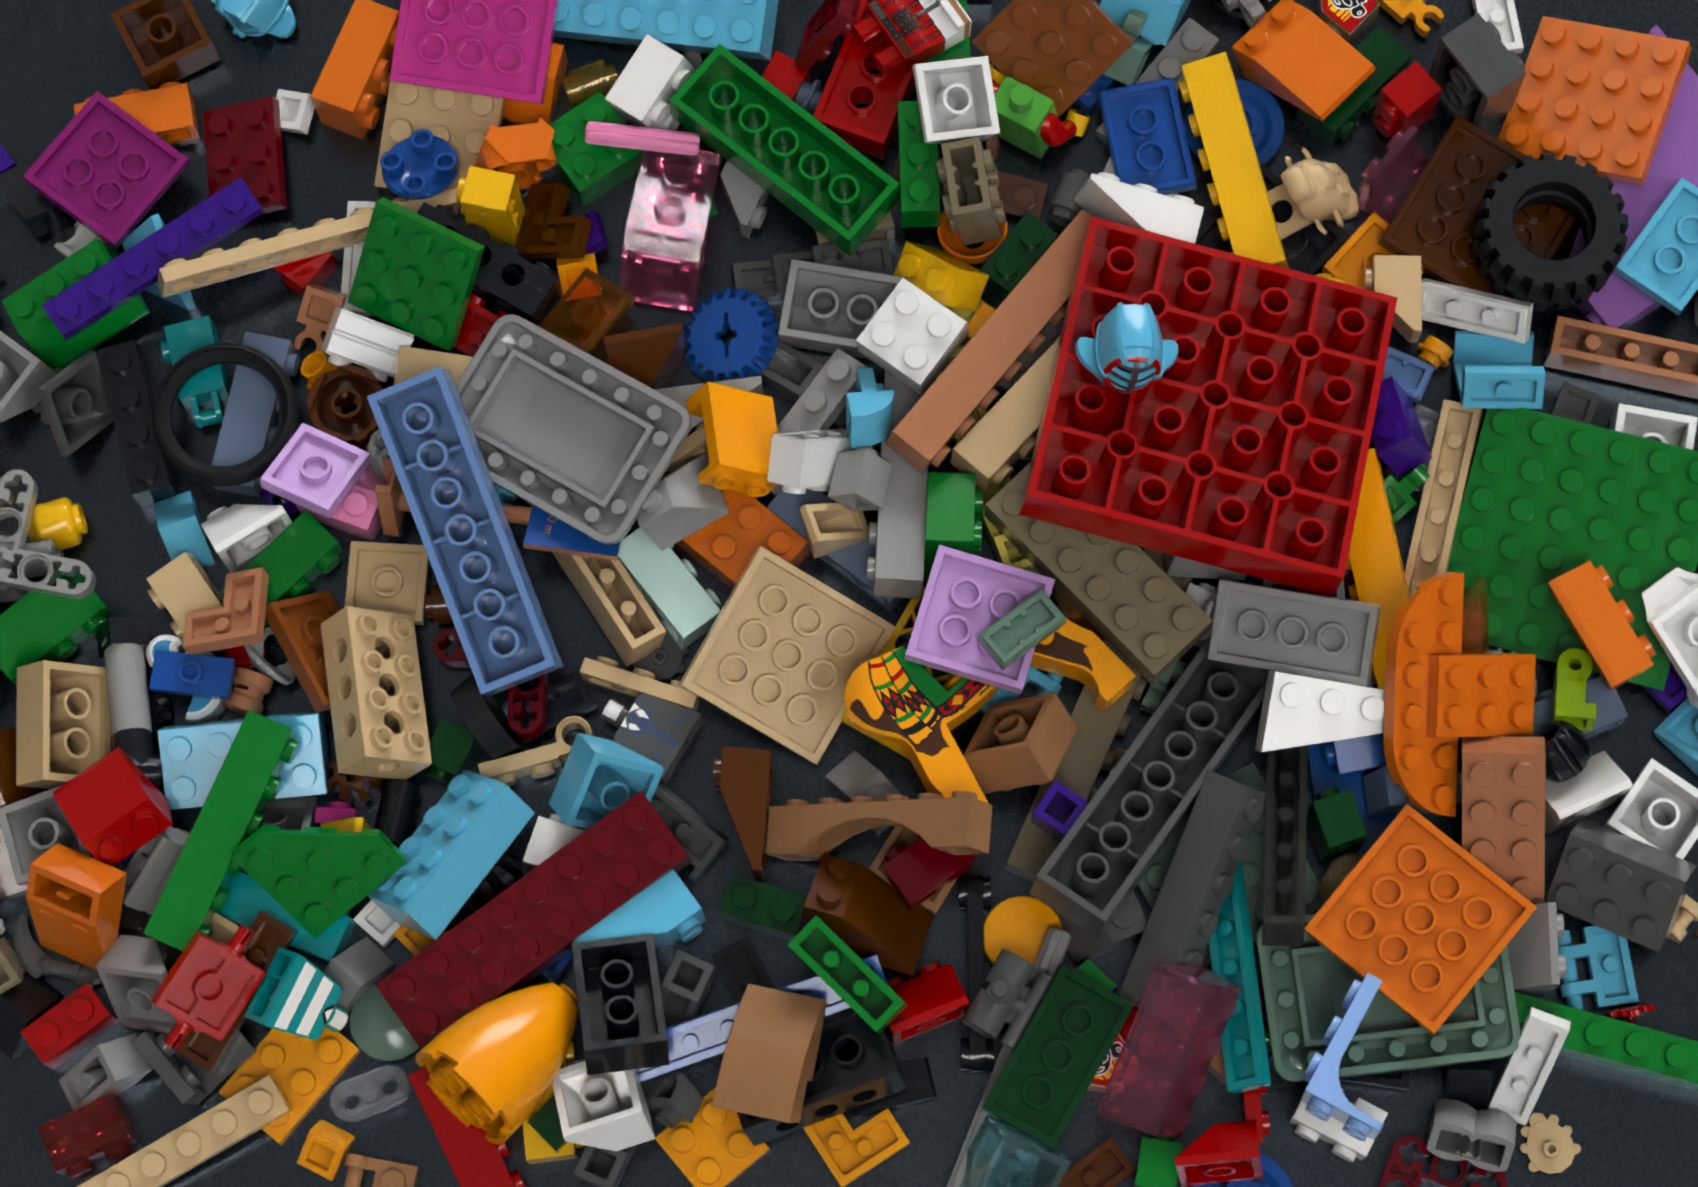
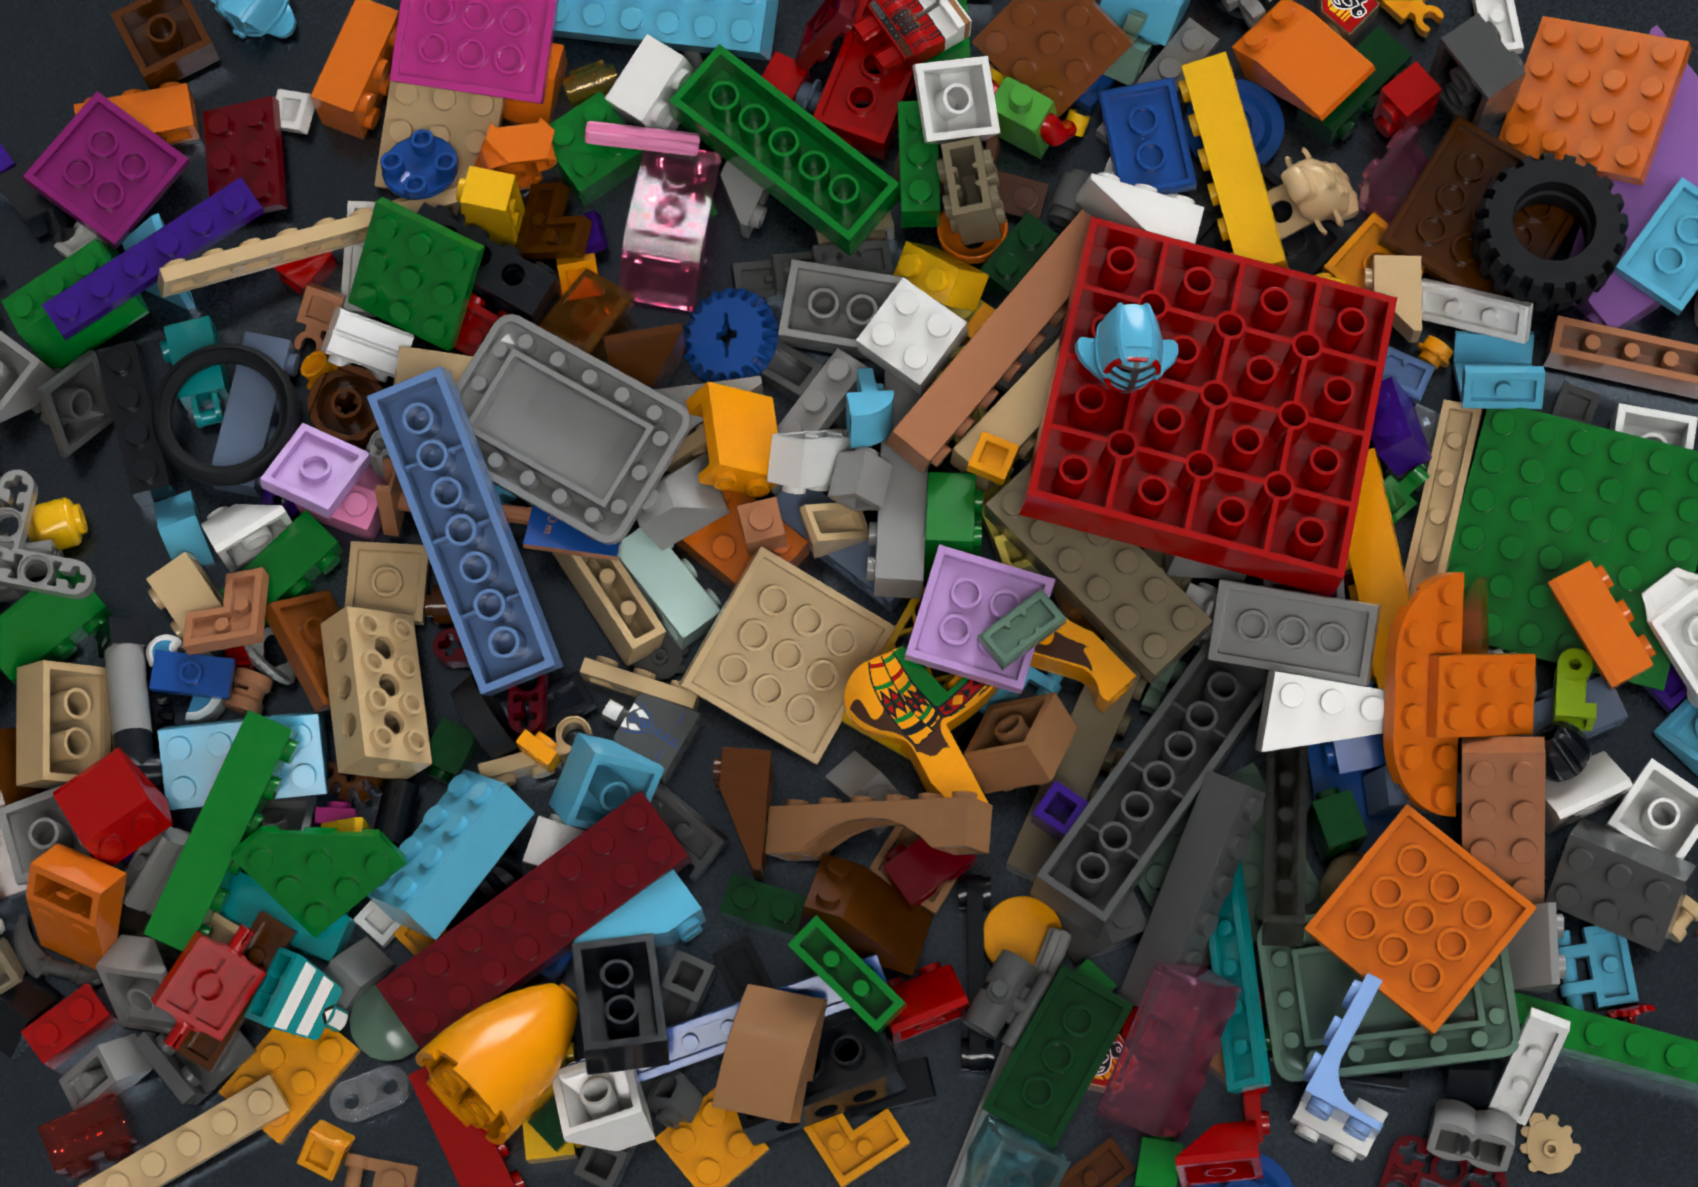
none -> light orange plate [516,729,561,773]
none -> nougat brick [737,497,787,556]
none -> light orange plate [966,431,1020,486]

